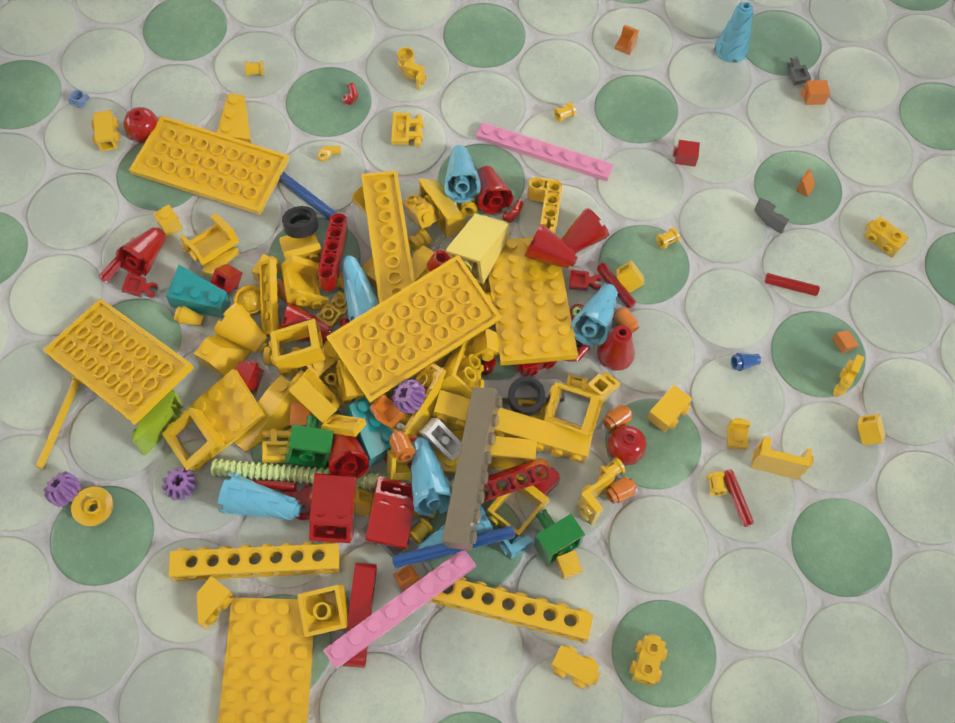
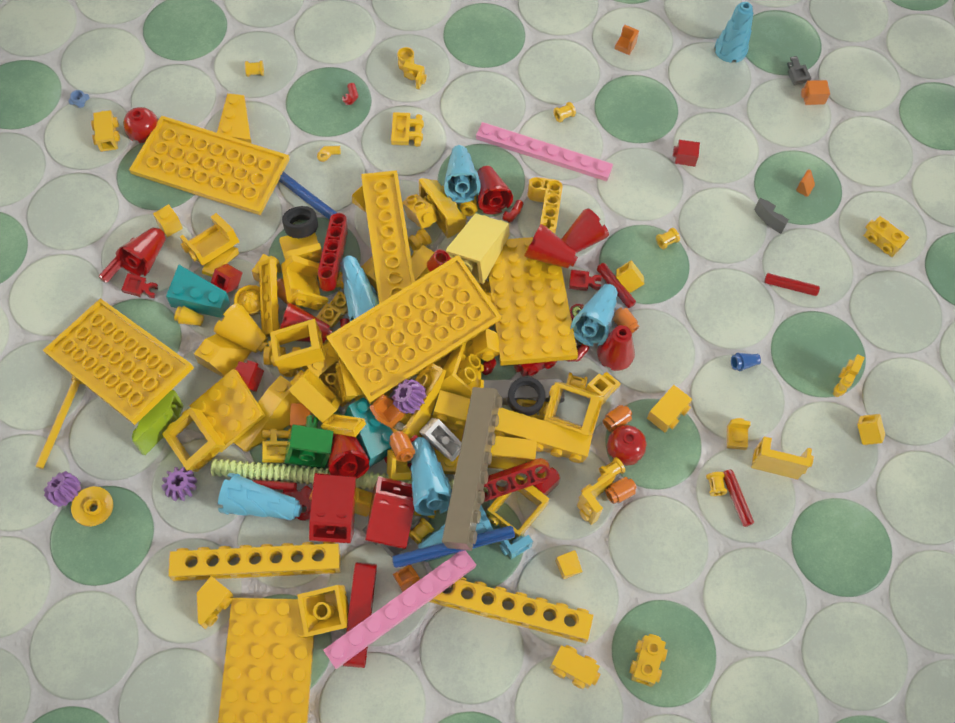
green brick [533,509,585,566] -> none
orange slope [832,330,859,354] -> none

